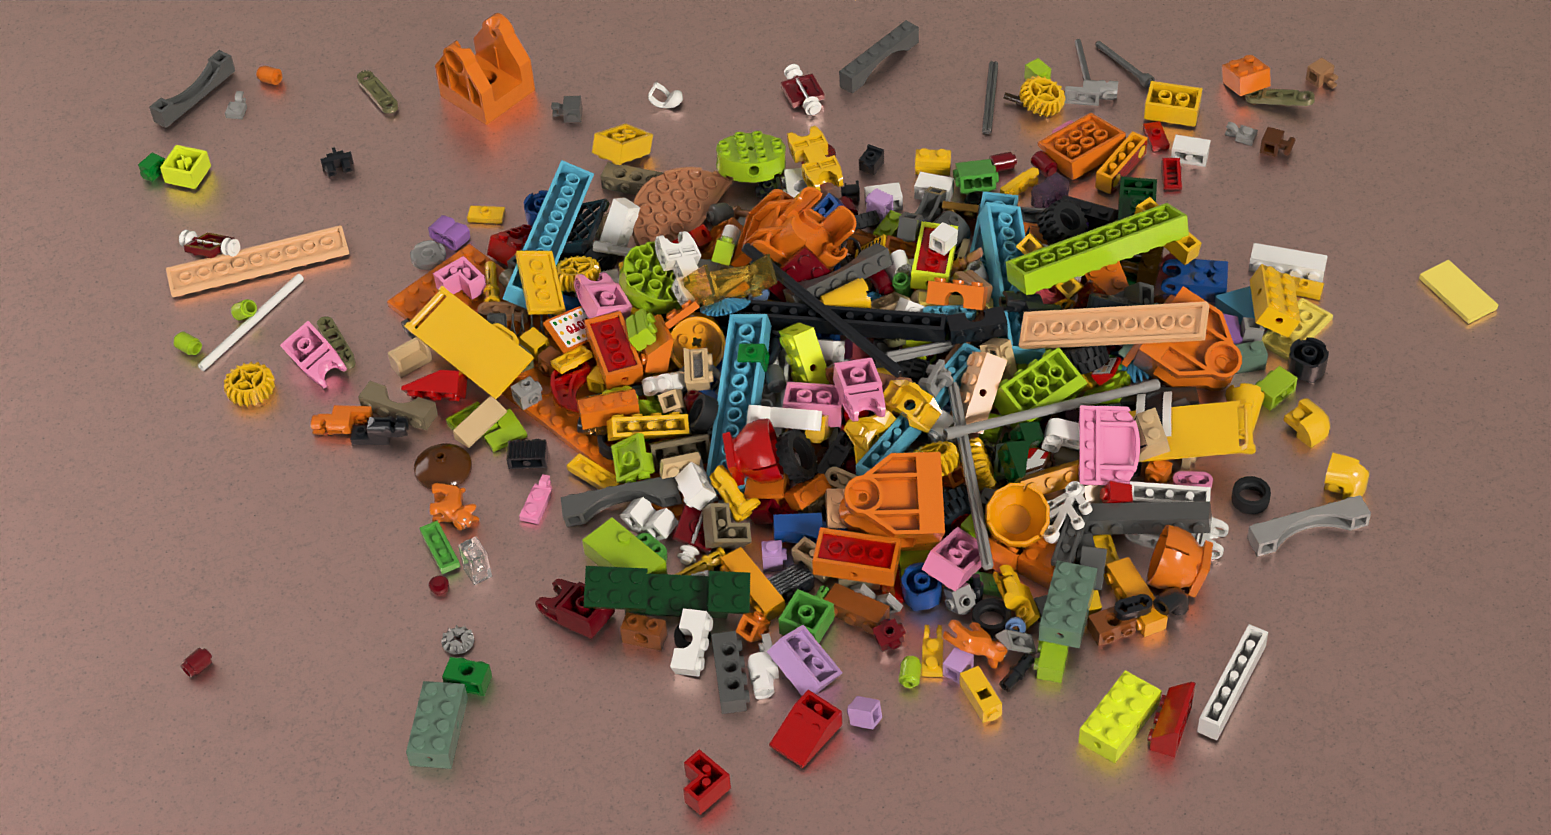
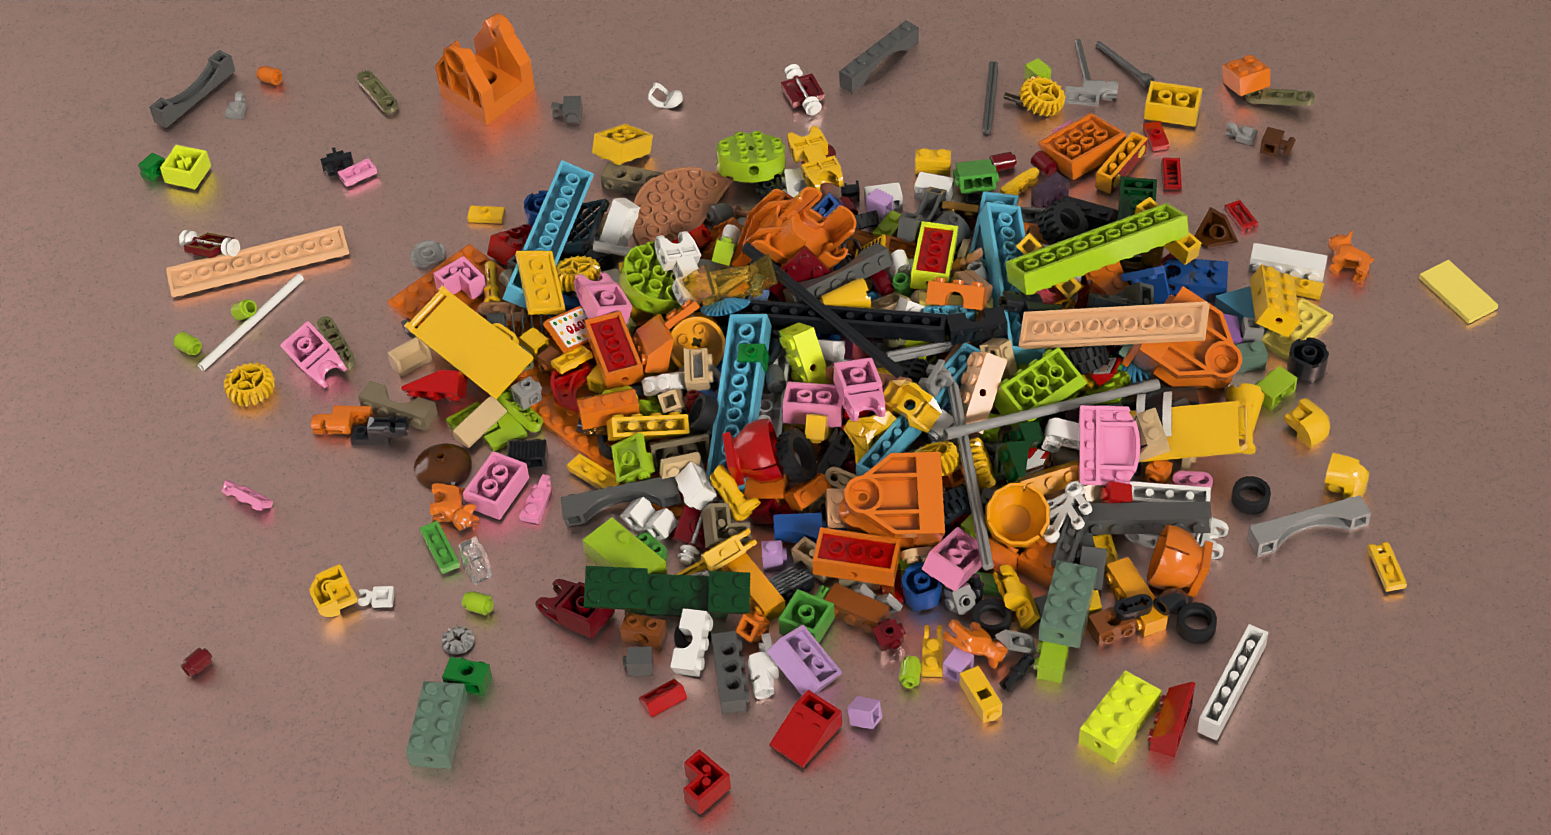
medium lavender brick [428,215,470,251] -> none
dark red plate [429,576,449,595] -> none
lime brick [626,309,658,351] -> none
white beam [746,405,822,431] -> none
black brick [859,144,884,175] -> none
white brick [929,222,958,256] -> none
medium blue plate [1005,617,1026,633] -> none
white brick [1171,135,1211,167] -> none
medium nougat brick [1306,58,1339,89] -> none
none -> bright pink hinge [221,480,273,511]
none -> yellow brick [309,564,358,617]
none -> bright pink plate [338,158,377,187]
none -> white plate [358,586,395,608]
none -> lime brick [462,591,494,615]
none -> bright pink brick [463,451,529,520]
none -> lime beam [496,387,543,432]
none -> dark grey brick [623,646,653,676]
none -> red slope [639,679,687,717]
none -> yellow hinge [701,528,757,571]
none -> tan plate [900,546,935,564]
none -> blue bracket [1121,266,1170,304]
none -> black tyre [1176,602,1217,643]
none -> reddish brown slope [1194,207,1238,248]
none -> red tile [1224,200,1258,232]
none -> orange animal [1328,231,1374,284]
none -> yellow plate [1367,541,1407,592]

